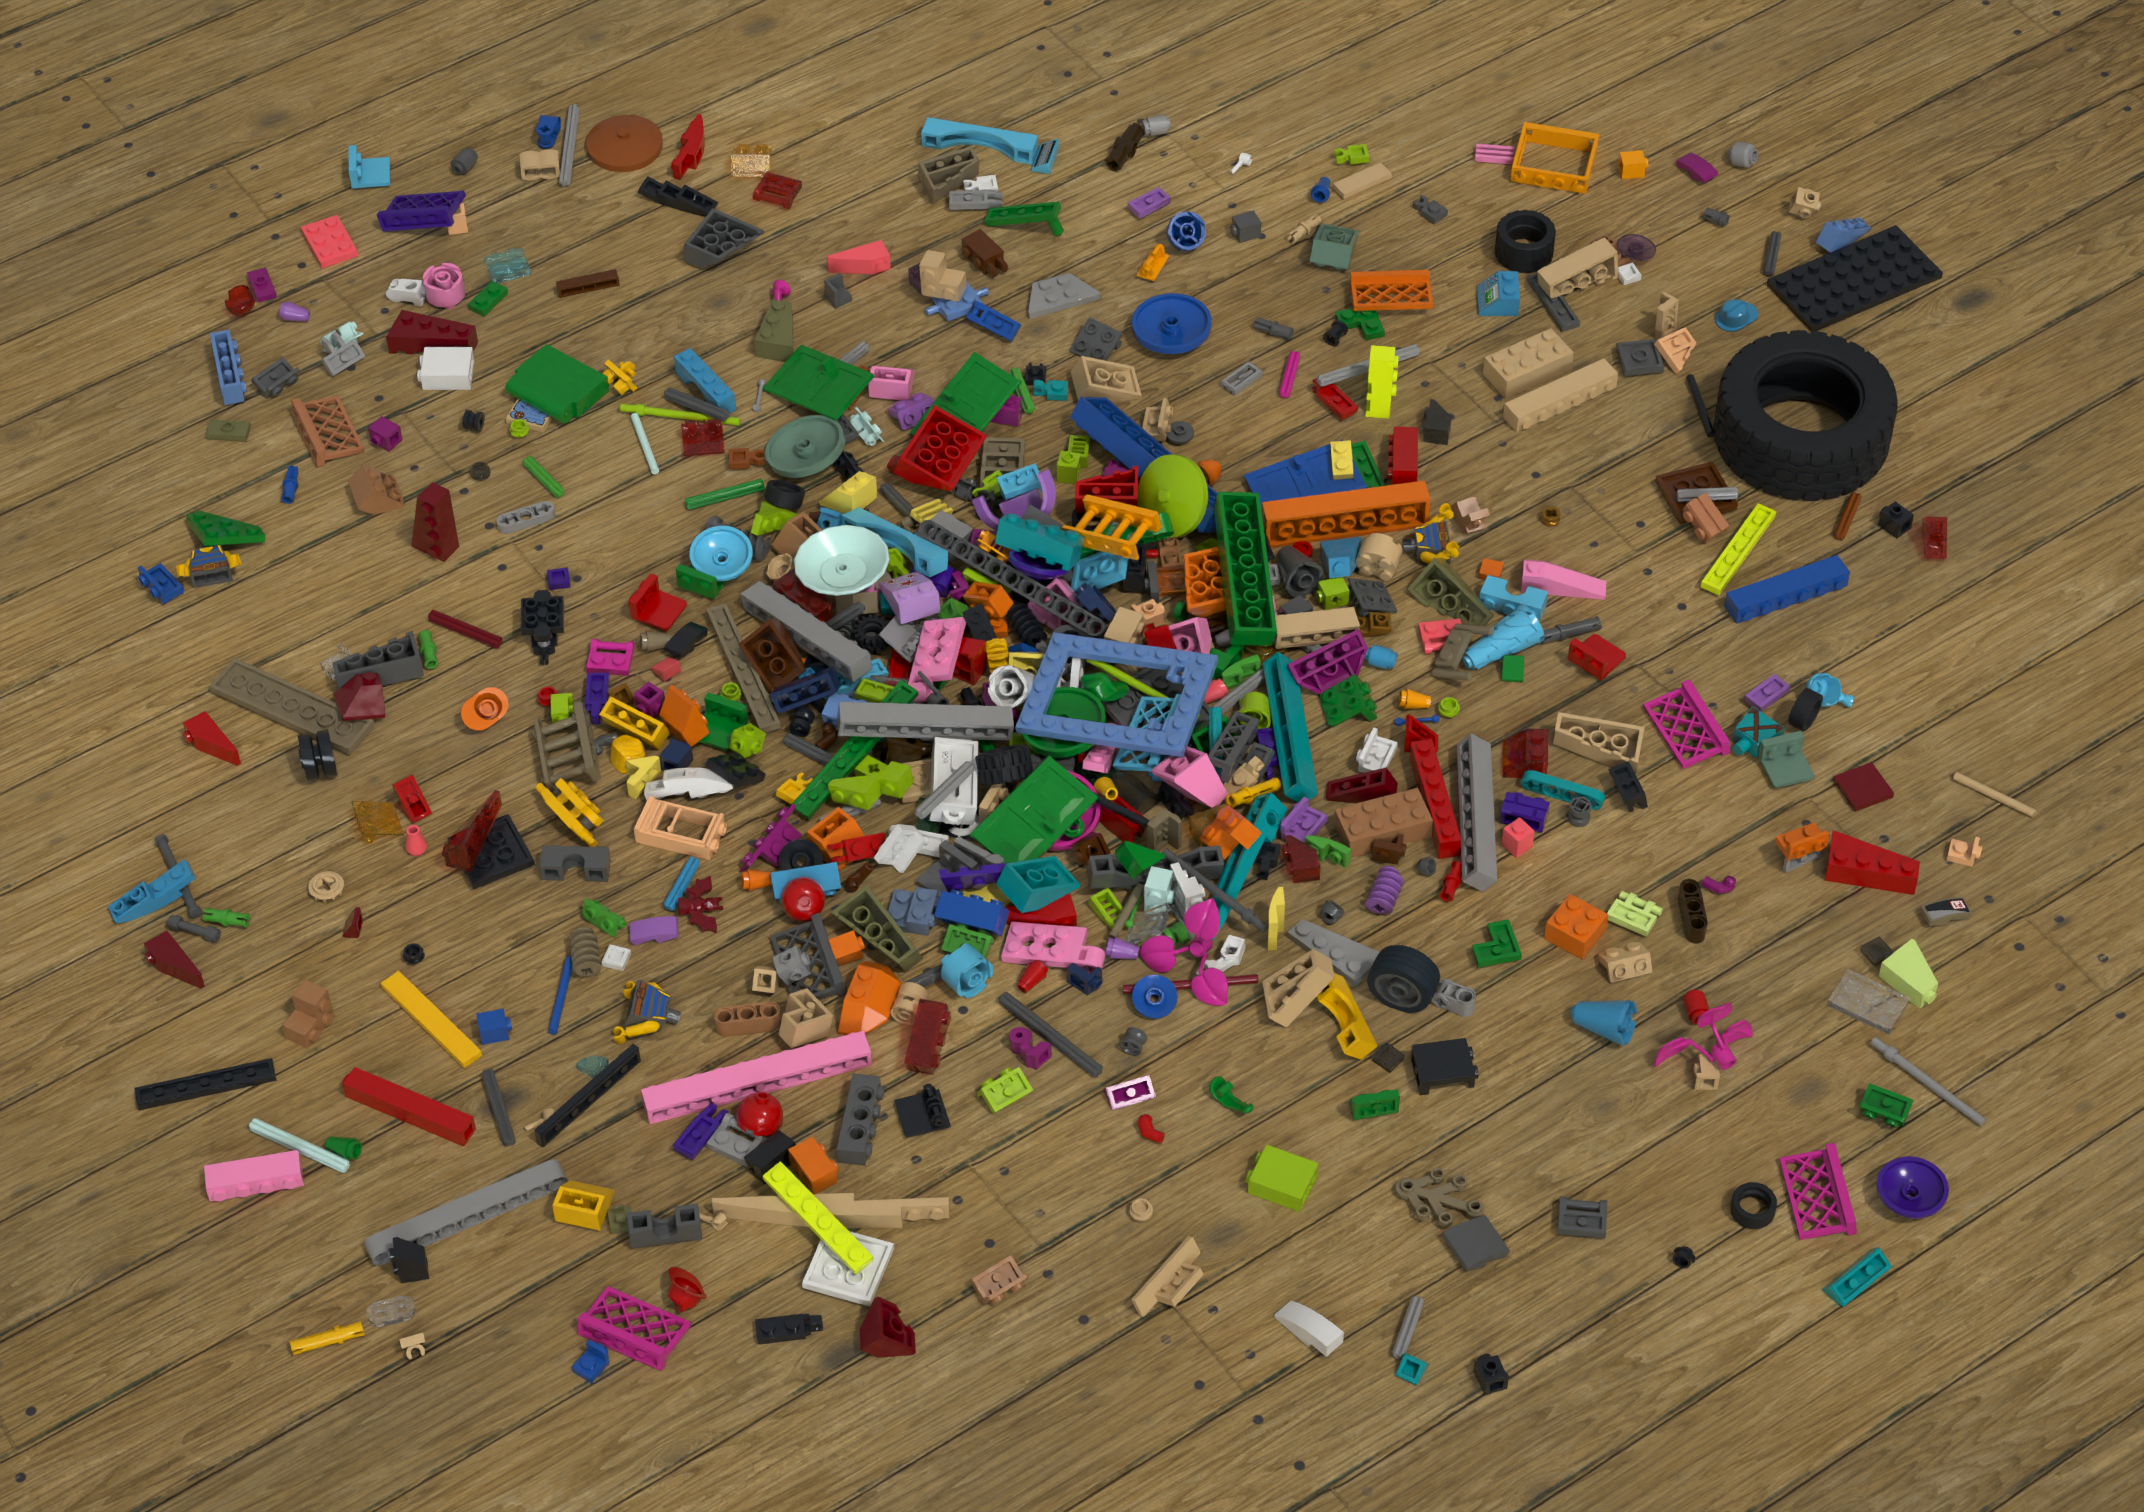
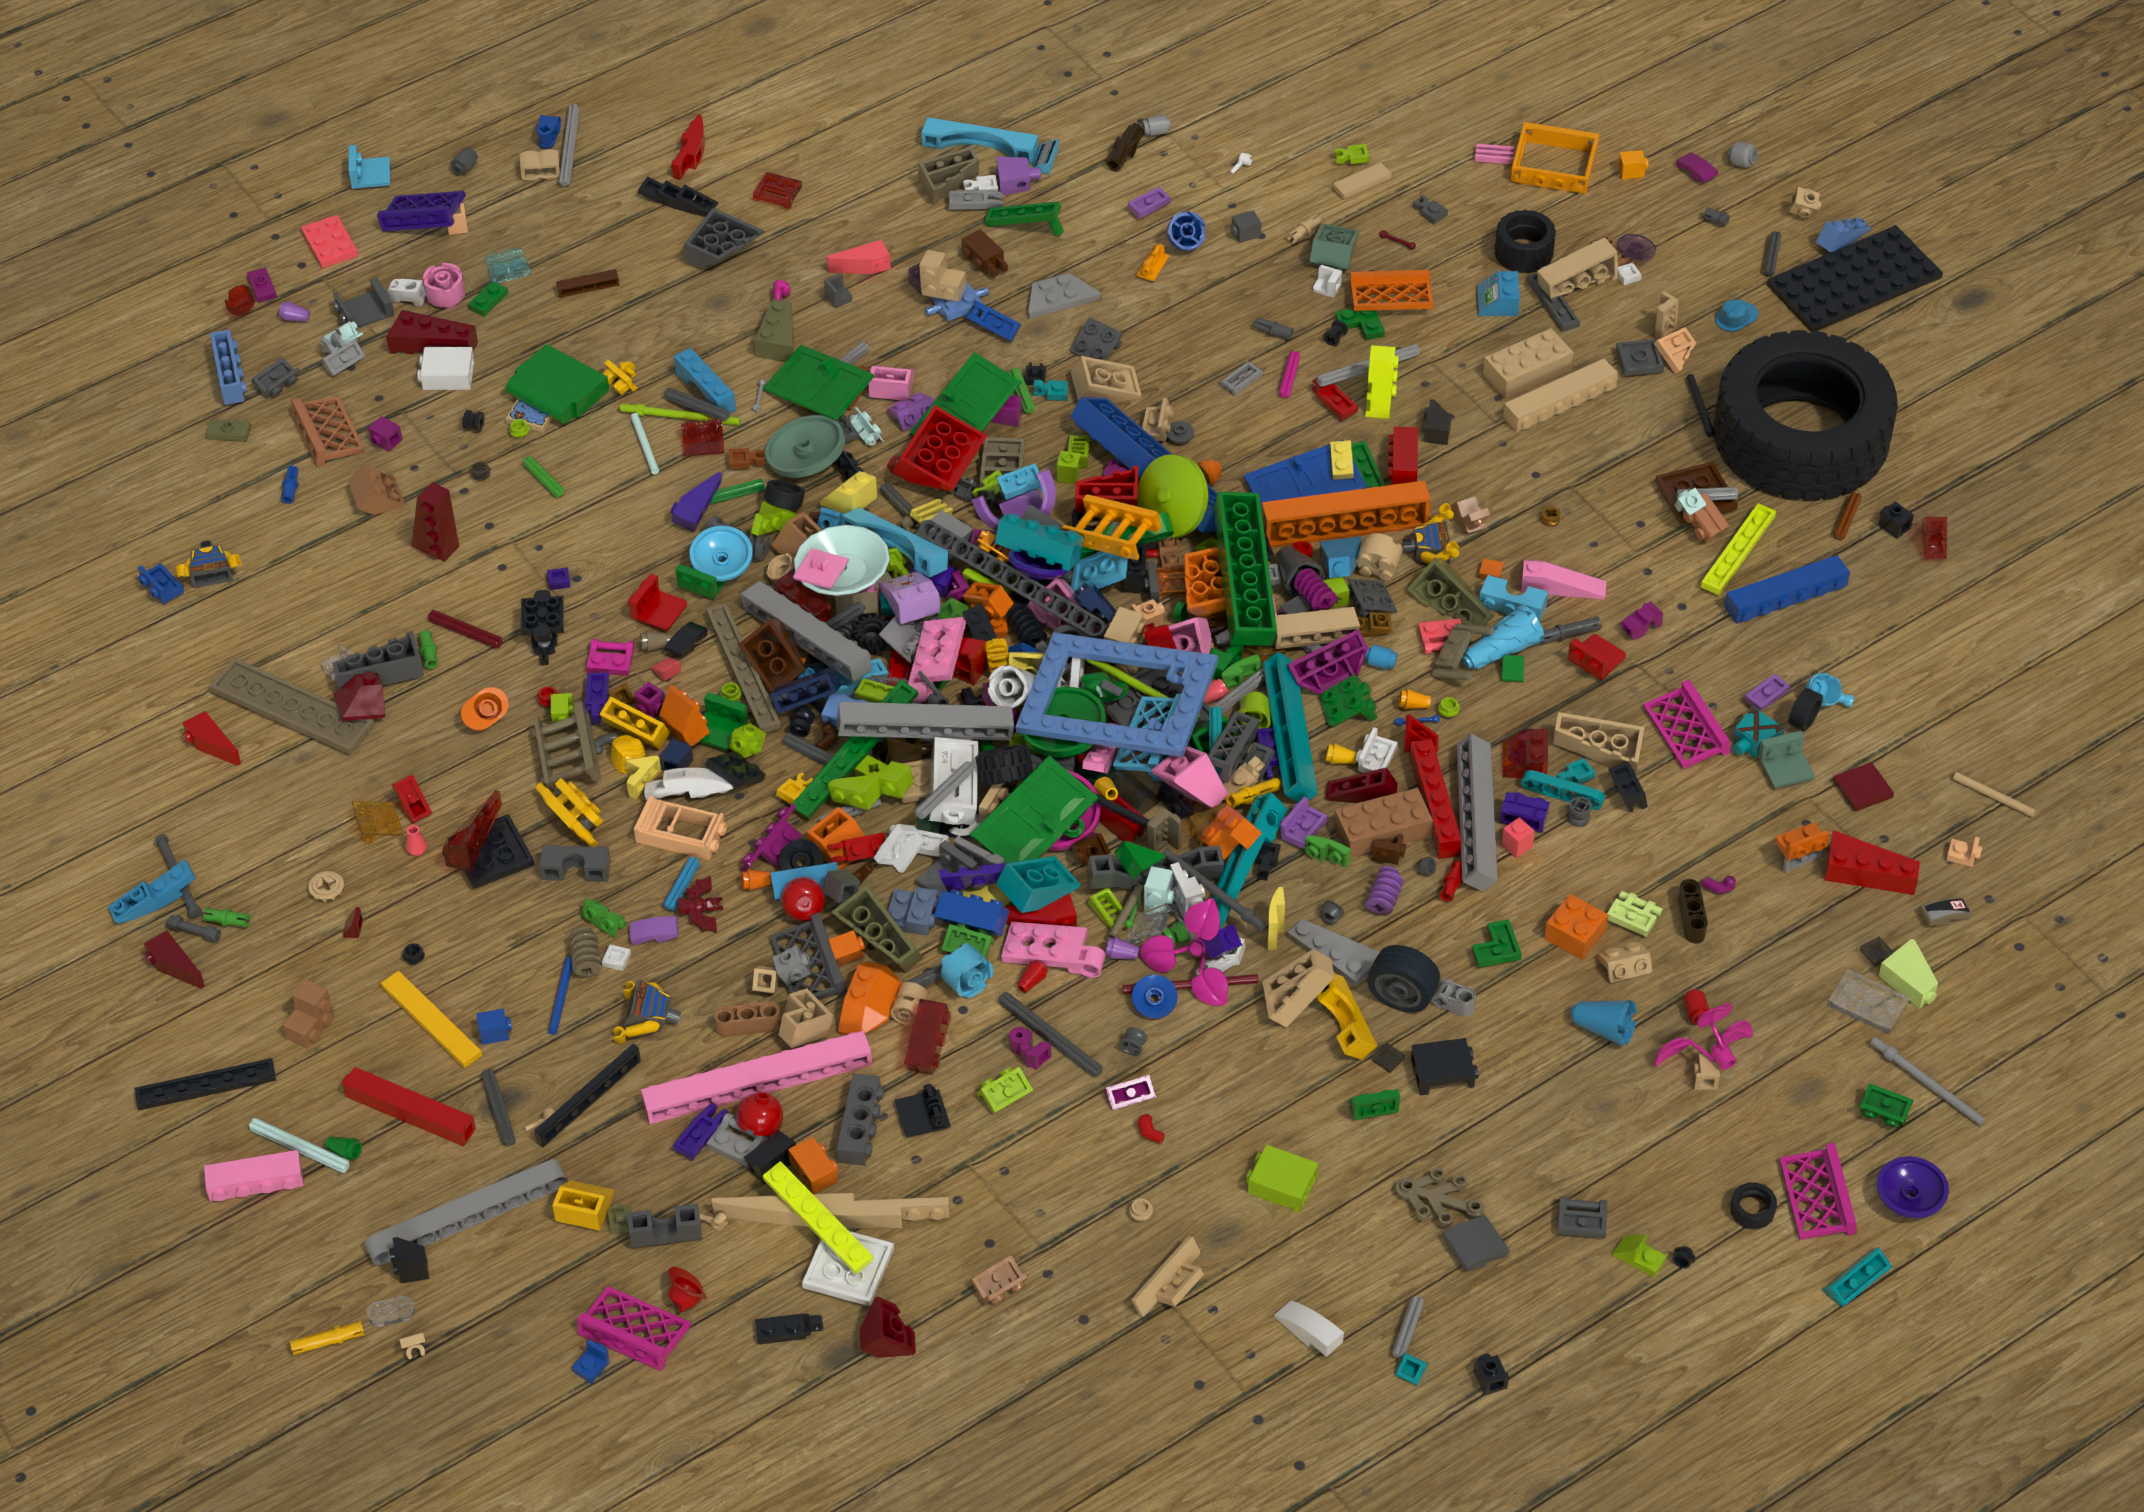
green plate [186,511,265,546] -> none
black wheel [298,729,338,782] -> none
light grey beam [496,501,555,534] -> none
clear light blue tile [576,1056,609,1078] -> none
dark orange dish [586,115,663,172] -> none
clear yellow bracket [731,144,772,177] -> none
dark blue bracket [1067,963,1103,996] -> none
blue dish [1132,293,1212,354] -> none
green piece [1209,1076,1254,1114] -> none
clear red slope [1282,835,1321,883] -> none
blue cone [1311,177,1330,203] -> none
none -> dark grey panel [332,277,394,330]
none -> dark purple slope [670,472,722,532]
none -> bright pink piece [793,548,849,589]
none -> dark grey brick [823,869,860,903]
none -> medium lavender torso [997,157,1041,196]
none -> dark grey tile [1101,679,1124,696]
none -> dark purple brick [1202,924,1242,959]
none -> magenta piece [1294,568,1337,611]
none -> white panel [1313,265,1342,298]
none -> yellow cone [1325,743,1358,764]
none -> dark red hinge [1380,230,1416,250]
none -> teal plate [1557,758,1596,784]
none -> lime slope [1613,1234,1667,1278]
none -> magenta leg [1621,601,1663,639]
none -> light aqua bracket [1674,488,1706,516]

